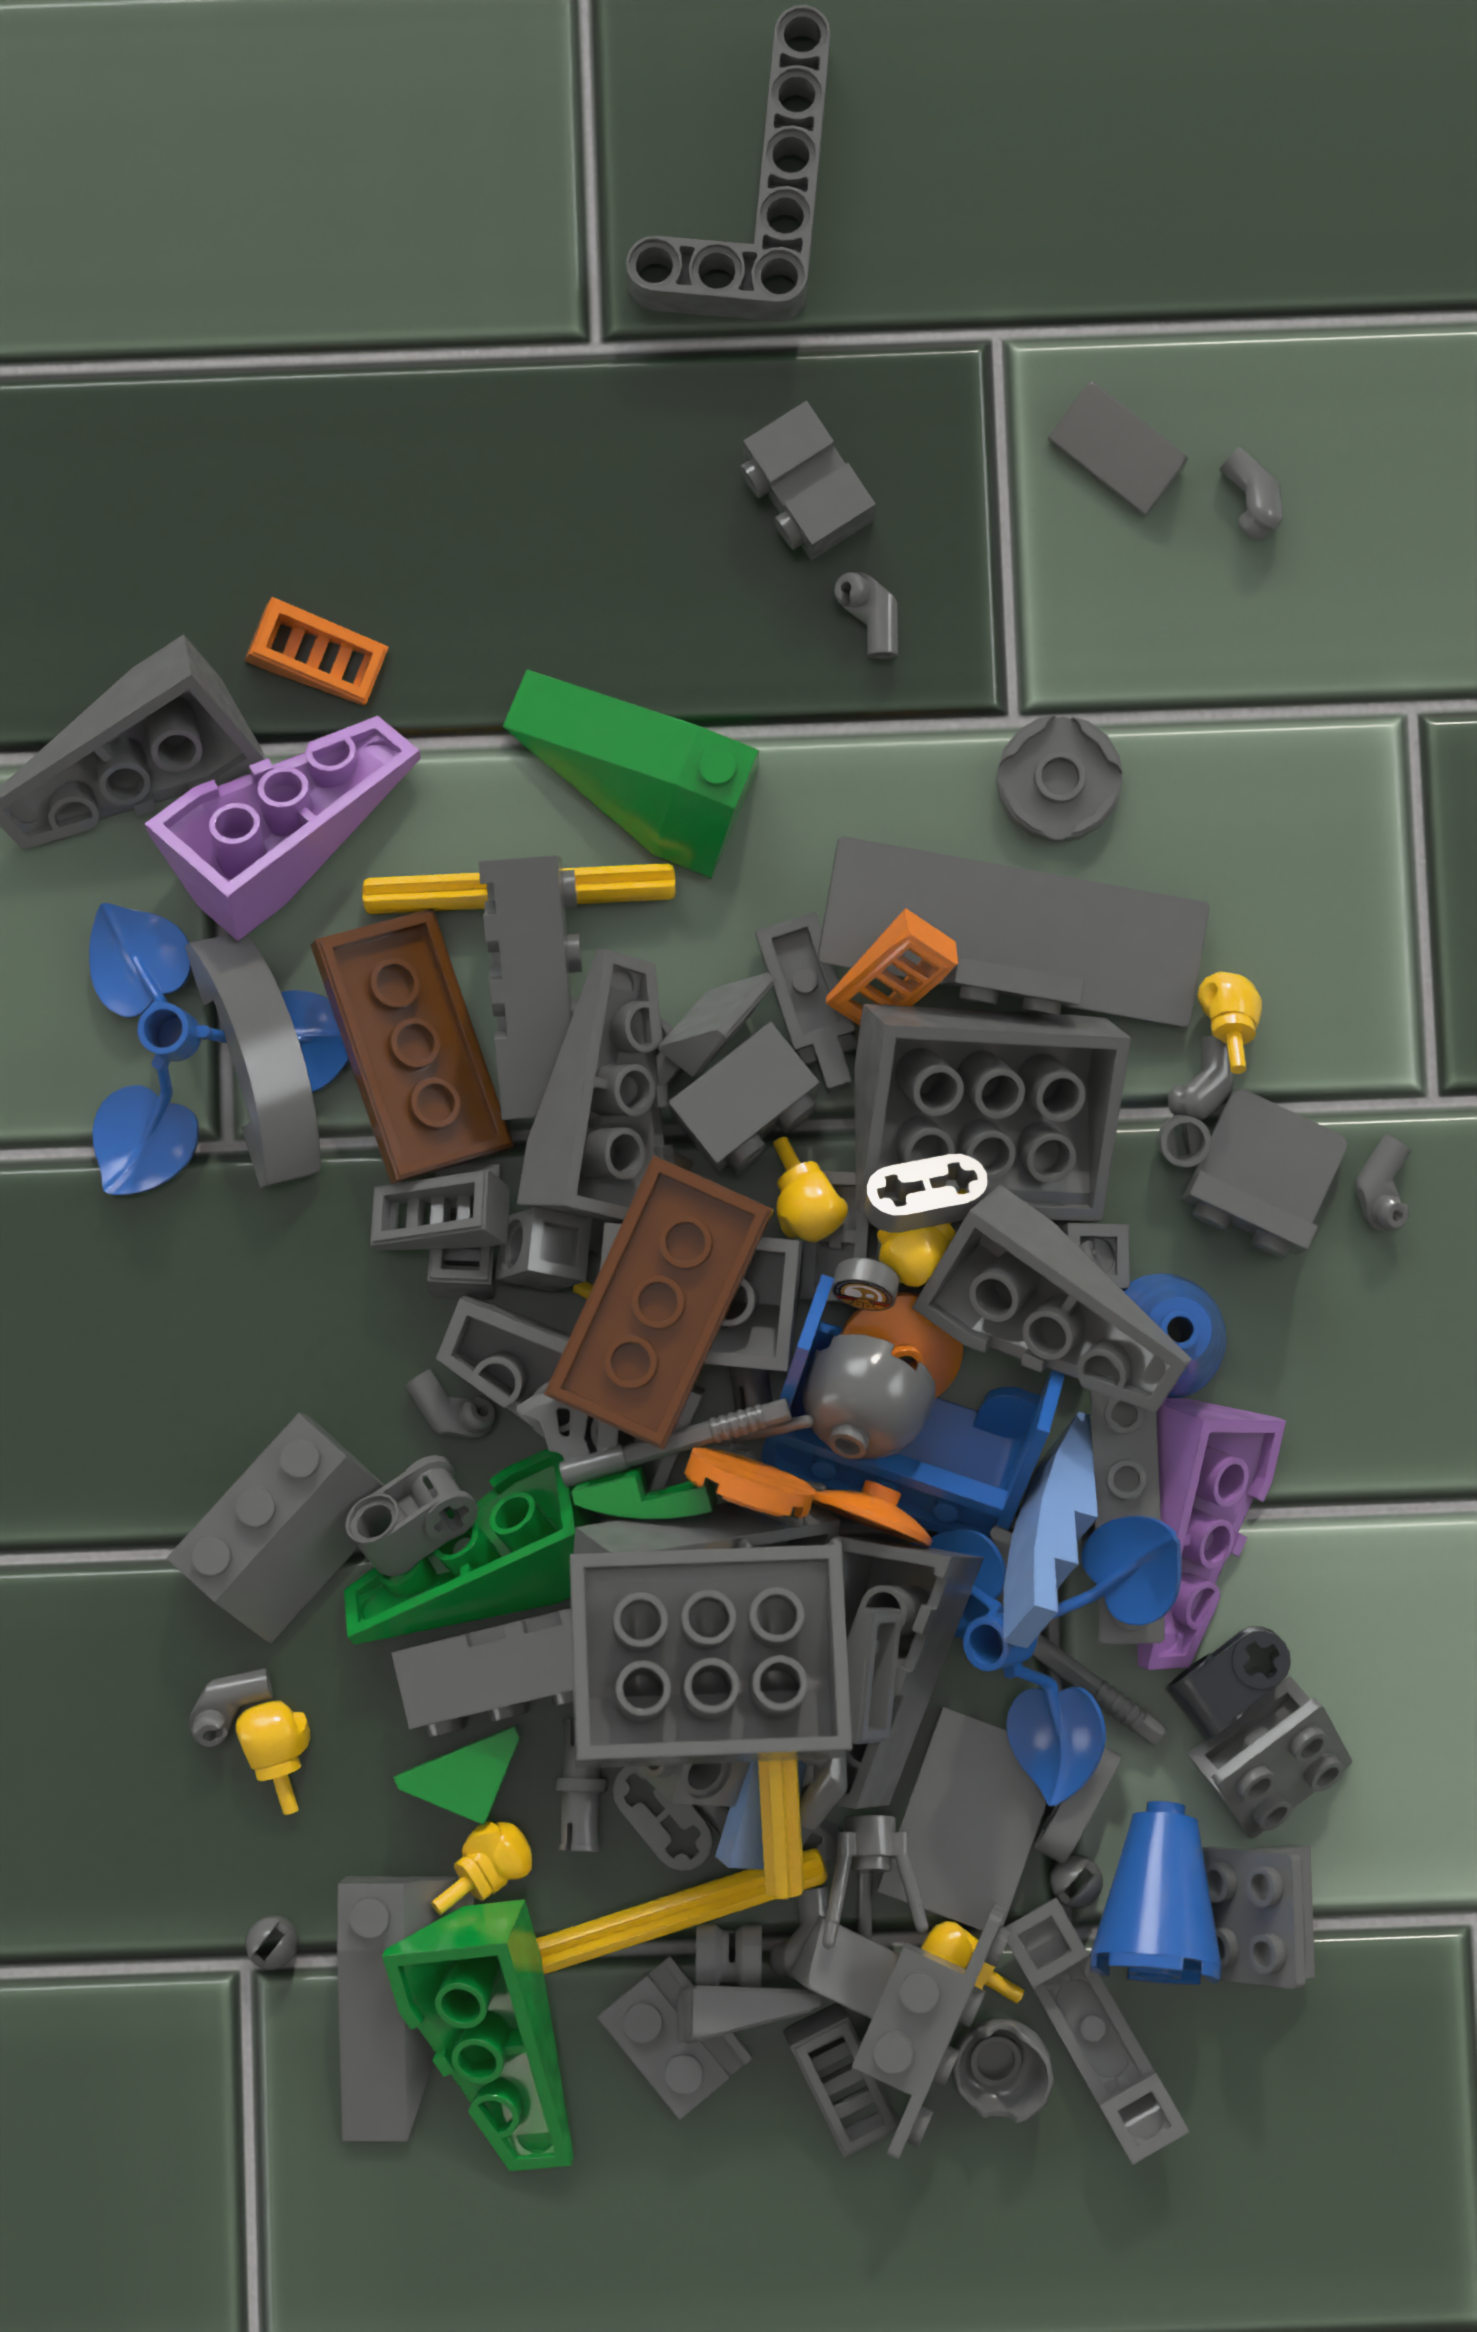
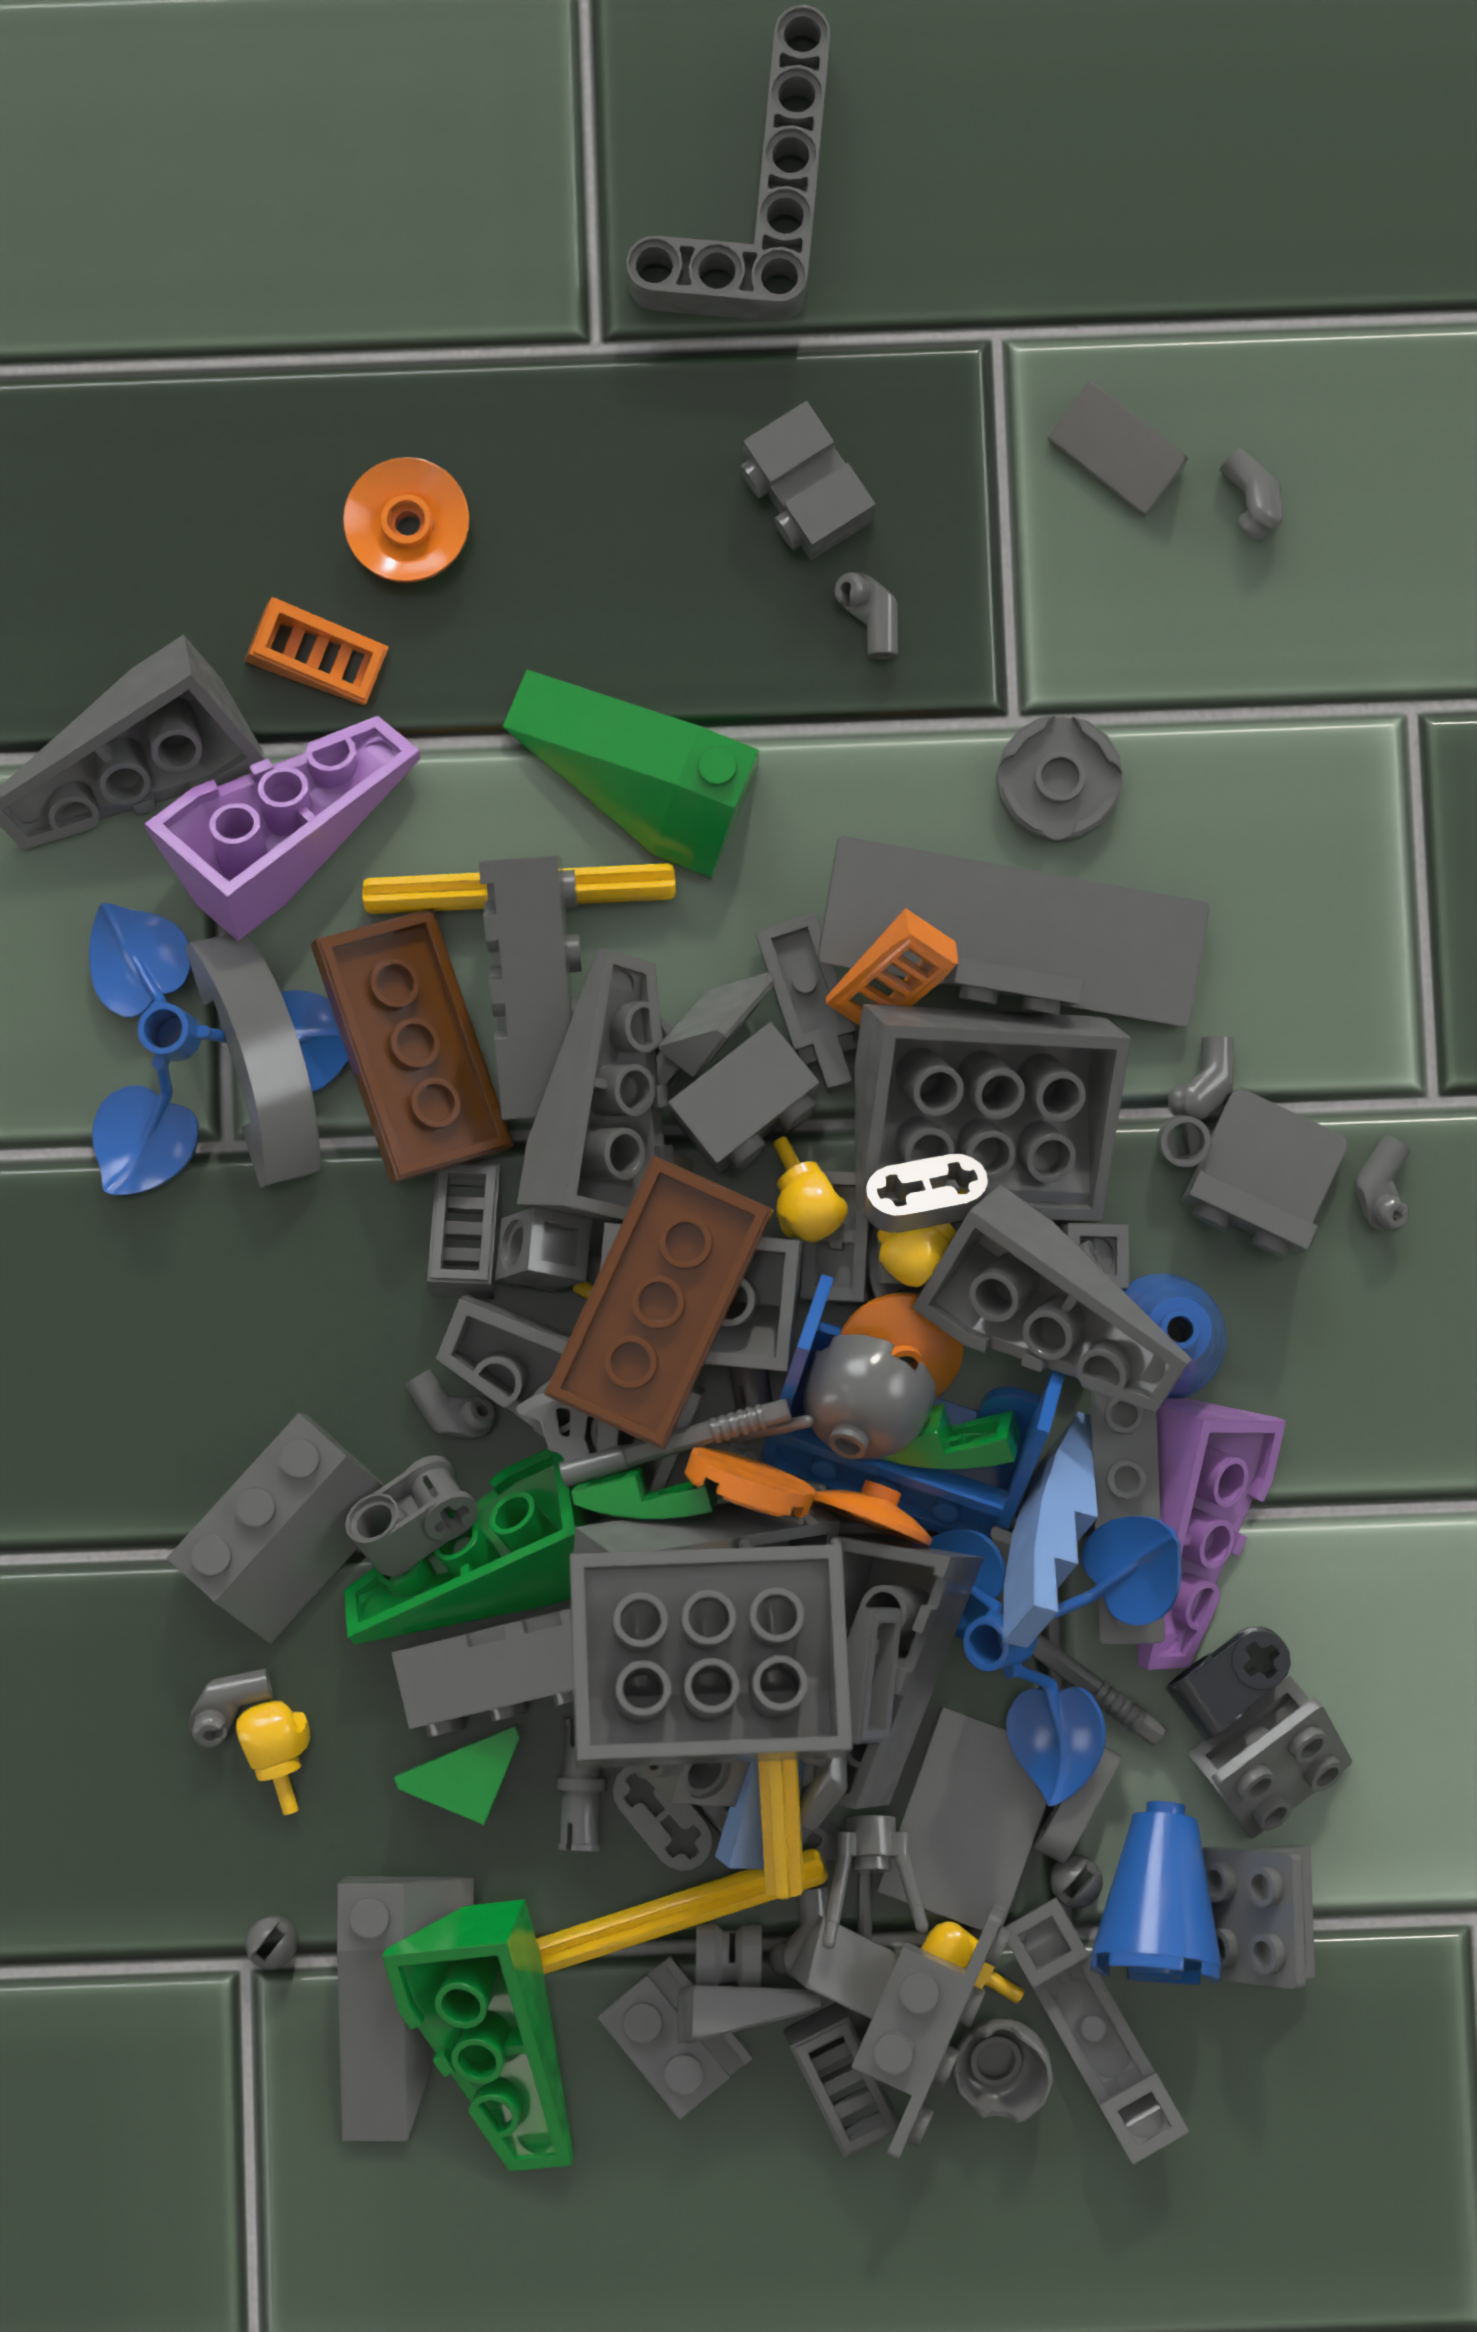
dark grey slope [370,1170,510,1251] -> none
yellow piece [431,1821,532,1915] -> none
tile [831,1258,900,1311] -> none
yellow piece [1197,971,1262,1074] -> none
none -> orange dish [343,457,470,582]
none -> green slope [881,1403,1021,1469]

